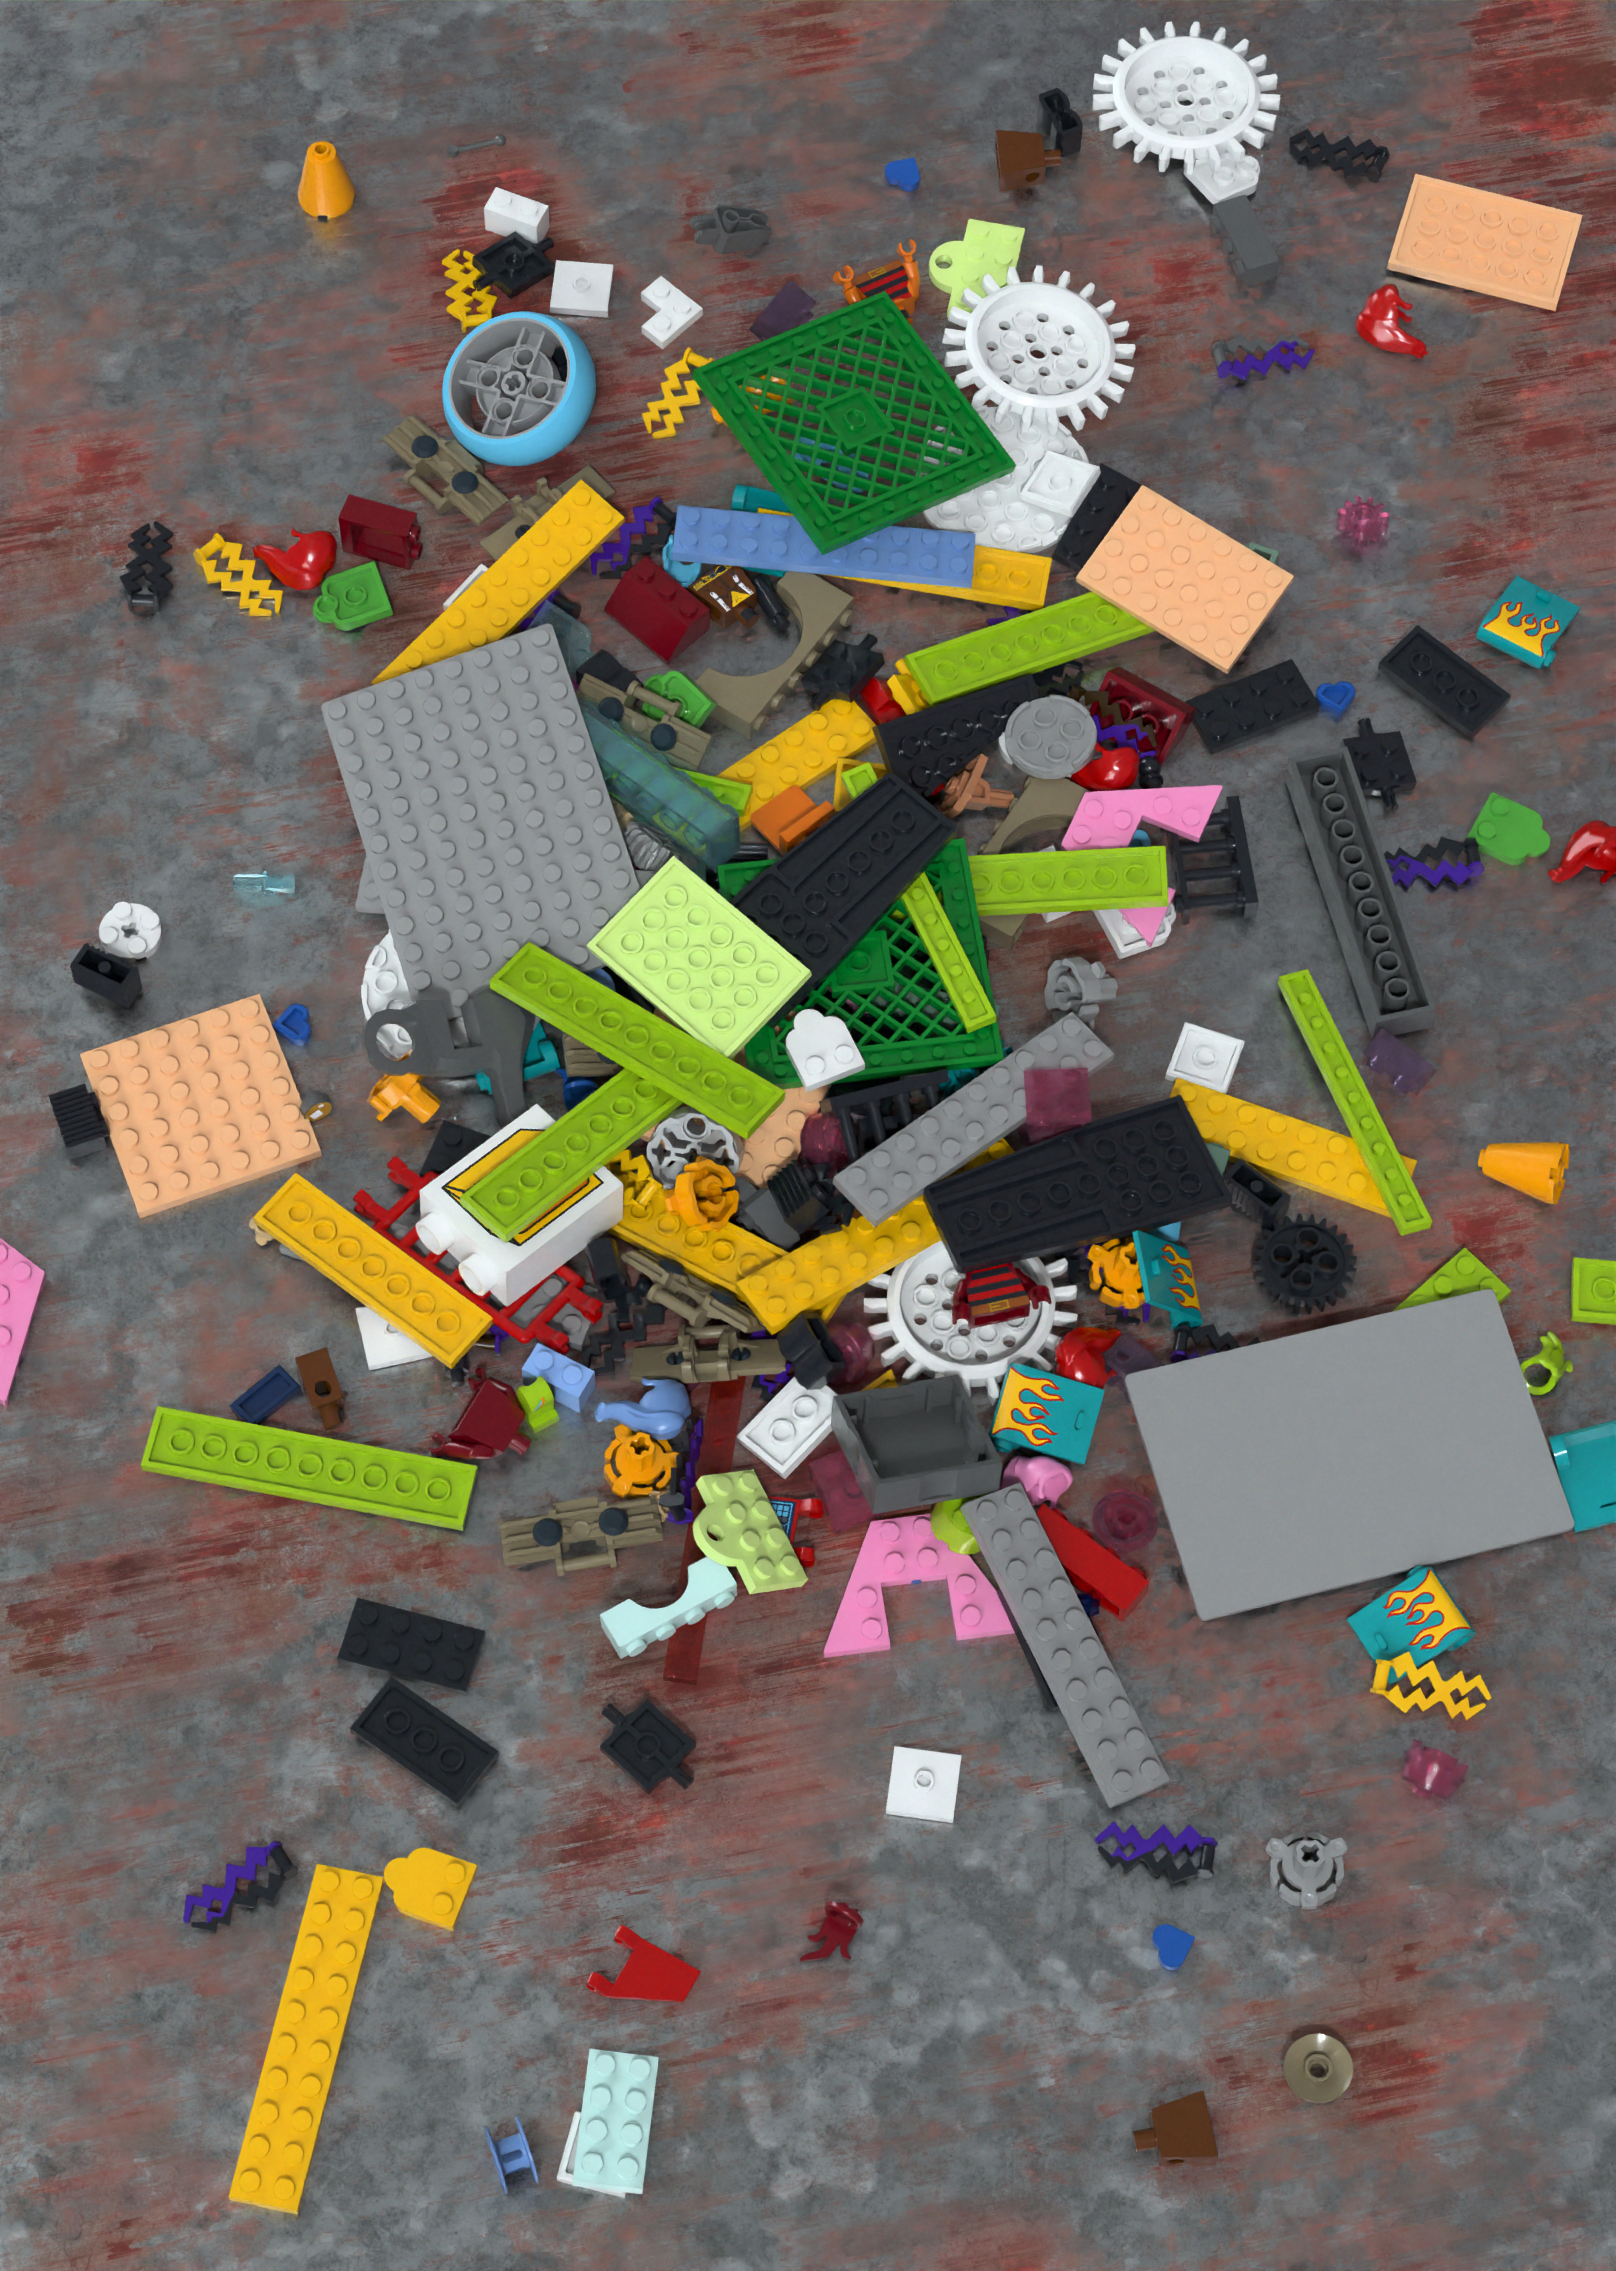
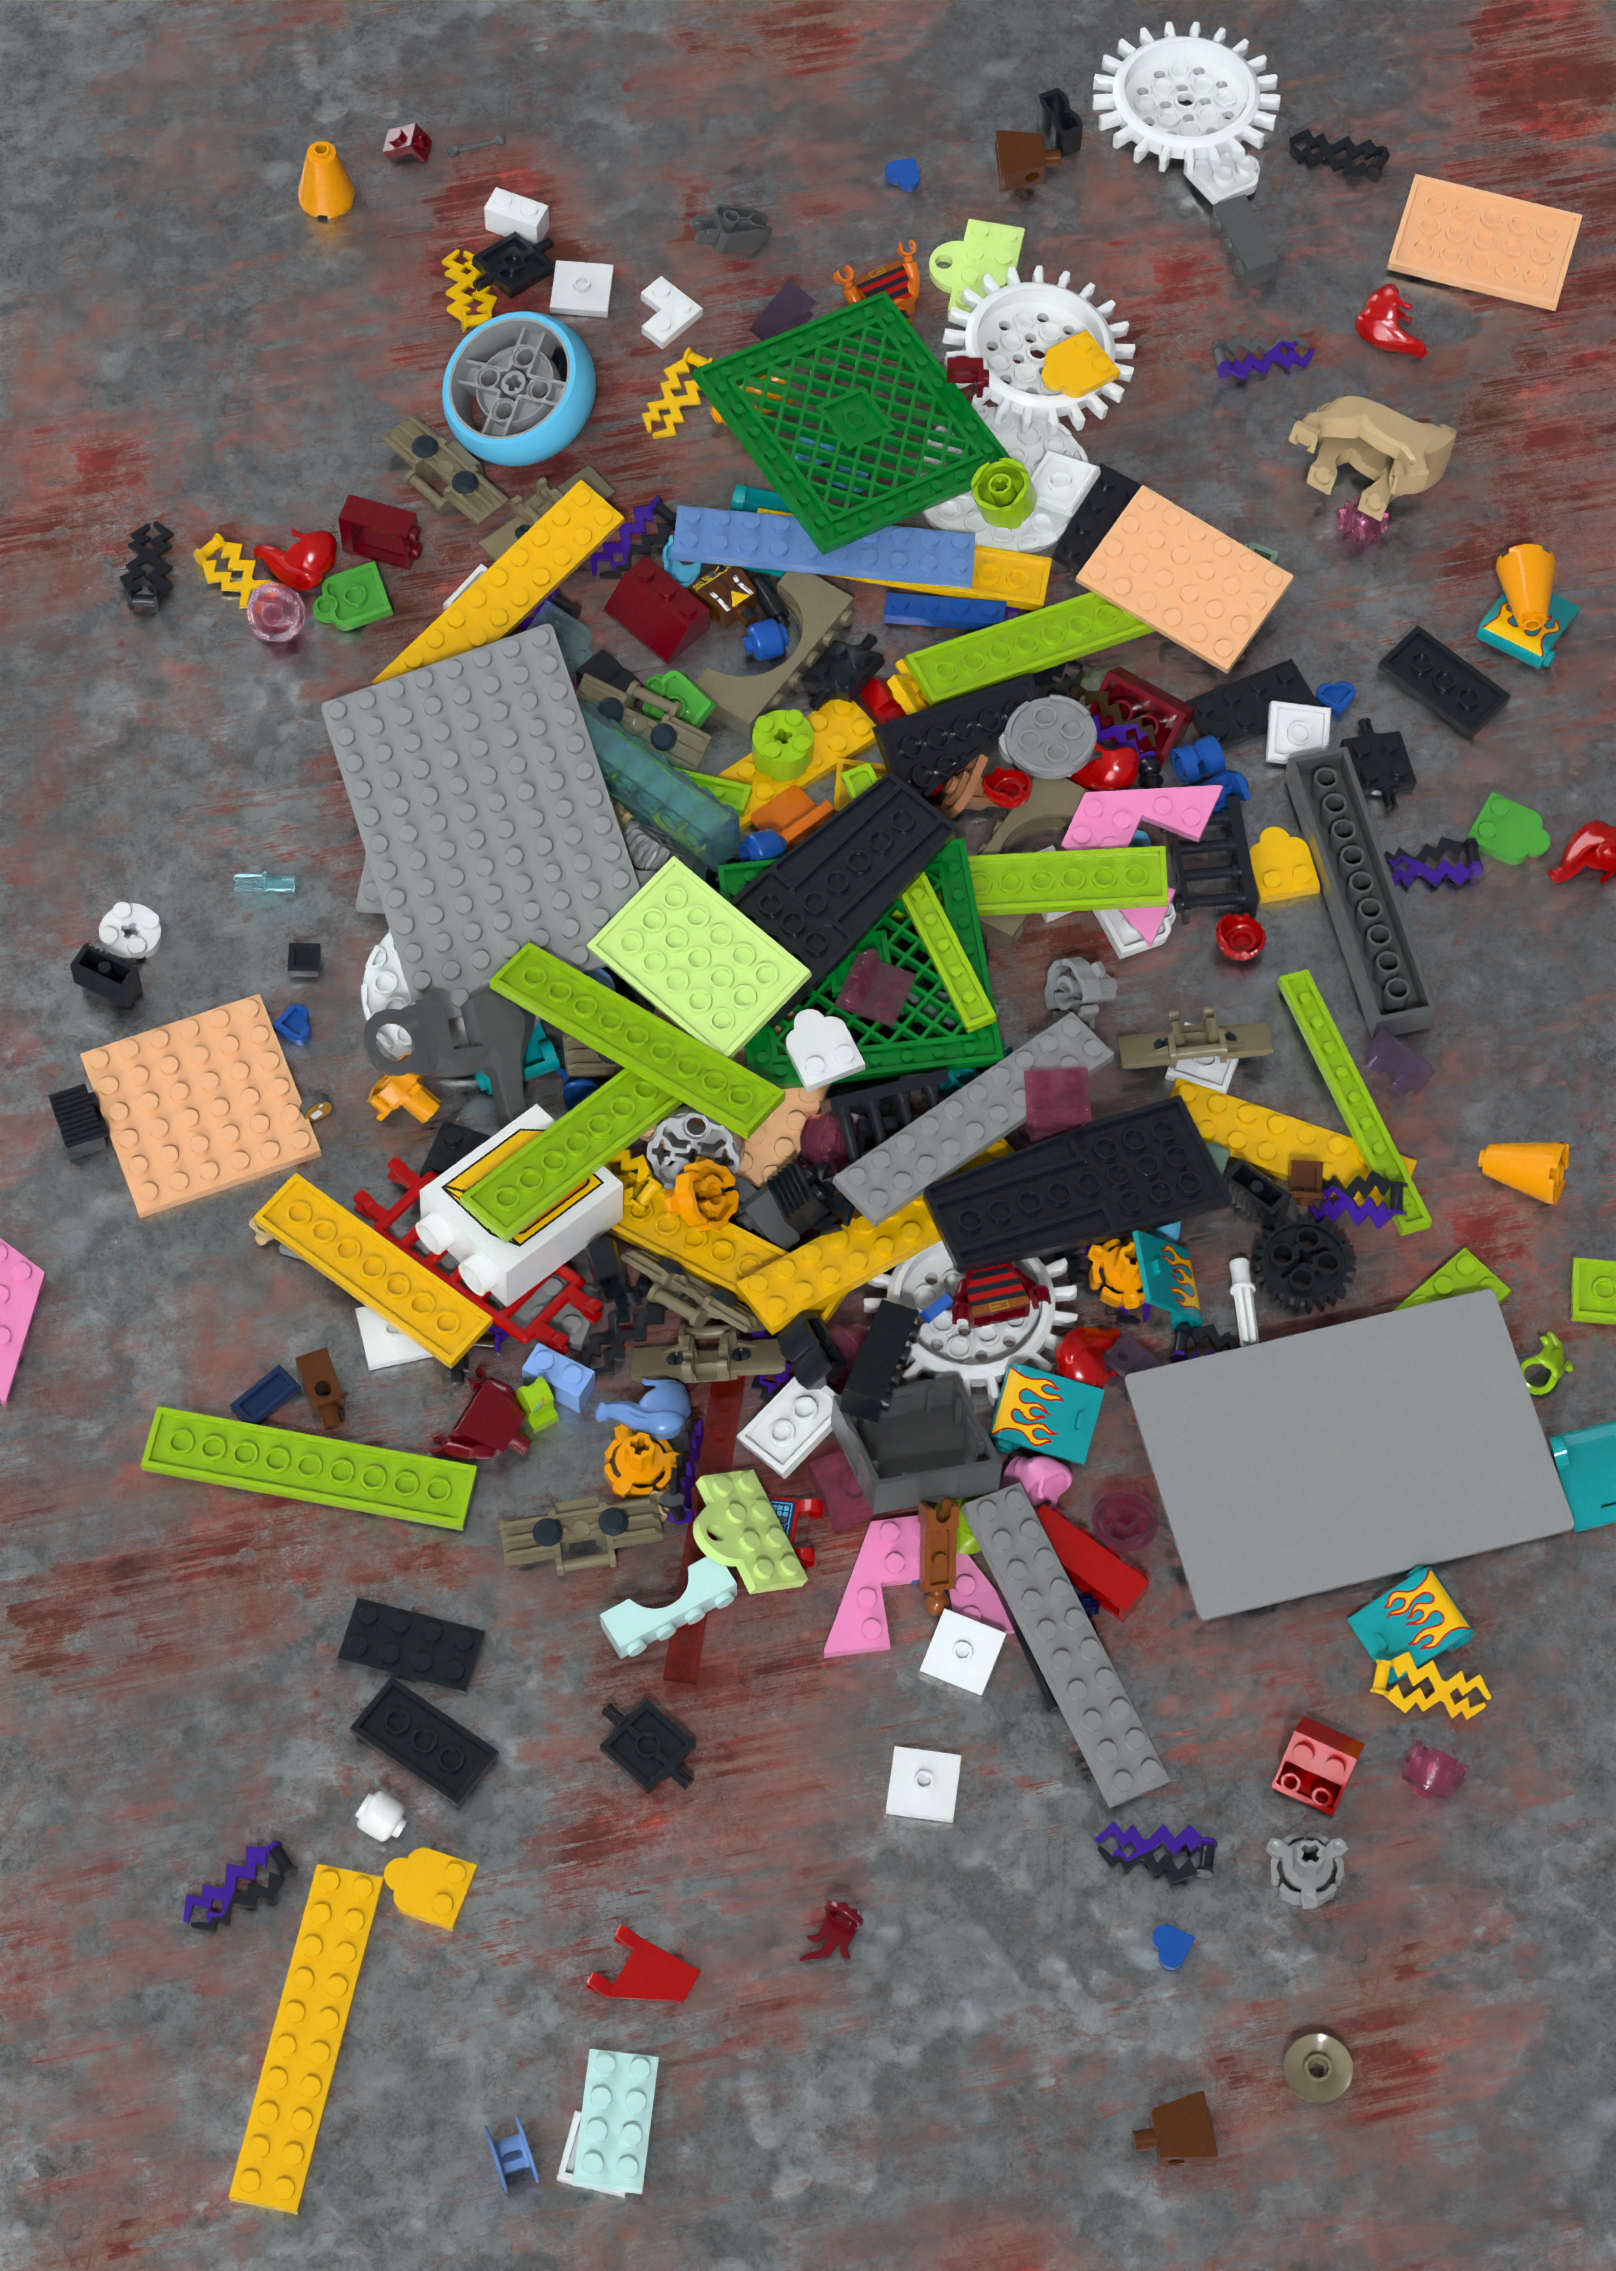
none -> clear pink cone [246,582,305,642]
none -> black plate [287,943,321,977]
none -> white head [354,1791,407,1842]
none -> dark red bracket [383,123,431,163]
none -> blue head [739,829,787,862]
none -> blue head [742,618,789,662]
none -> lime brick [752,709,814,782]
none -> clear pink hinge [834,949,917,1028]
none -> black brick [840,1299,922,1423]
none -> blue plate [883,592,1006,630]
none -> dark orange plate [918,1497,959,1617]
none -> blue tile [919,1291,954,1324]
none -> white plate [920,1608,1007,1696]
none -> dark red bracket [946,356,989,398]
none -> lime brick [971,458,1037,530]
none -> red hair [982,766,1033,809]
none -> yellow plate [1041,329,1121,398]
none -> dark tan piece [1117,1006,1274,1069]
none -> blue wheel [1170,734,1226,786]
none -> blue bracket [1198,769,1251,813]
none -> red hair [1215,913,1266,961]
none -> white axle [1229,1258,1259,1347]
none -> yellow plate [1249,827,1321,904]
none -> white plate [1265,701,1331,764]
none -> red slope [1271,1716,1365,1816]
none -> tan piece [1288,395,1457,521]
none -> reddish brown bracket [1288,1160,1324,1206]
none -> piece [1307,1170,1408,1229]
none -> light orange cone [1496,544,1557,631]

